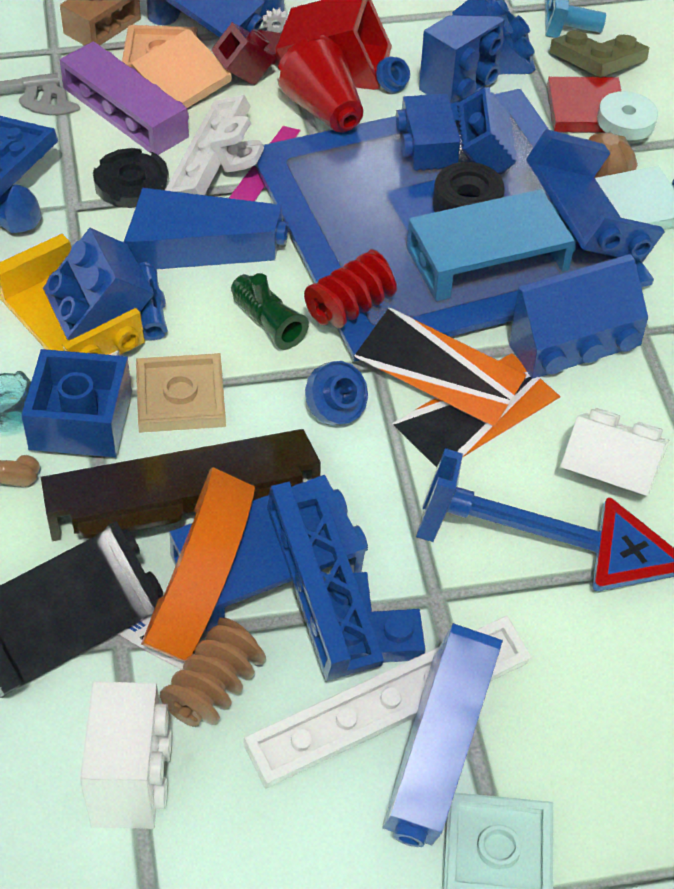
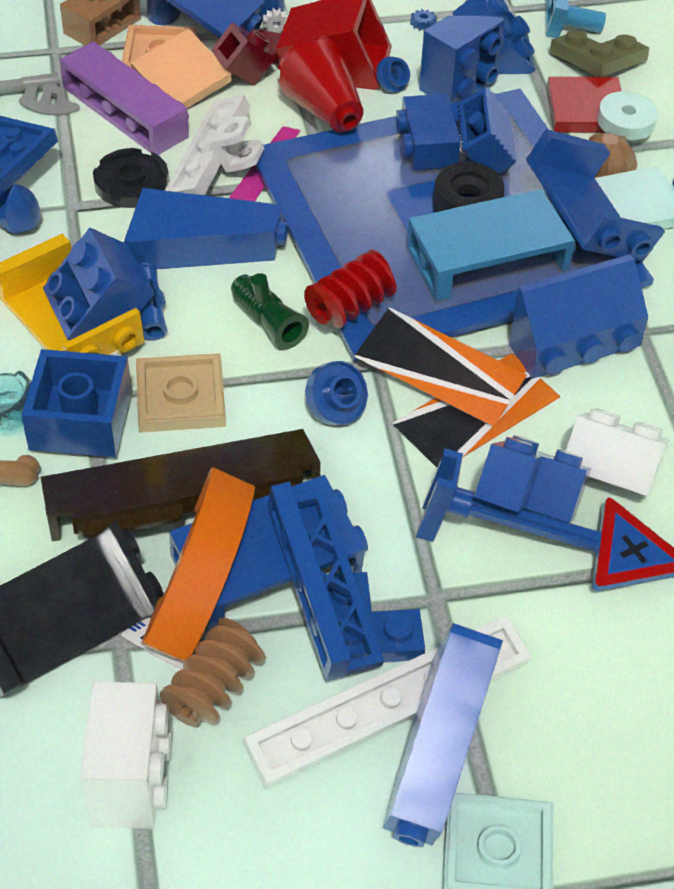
none -> blue piece [410,8,437,31]
none -> blue brick [474,435,591,524]

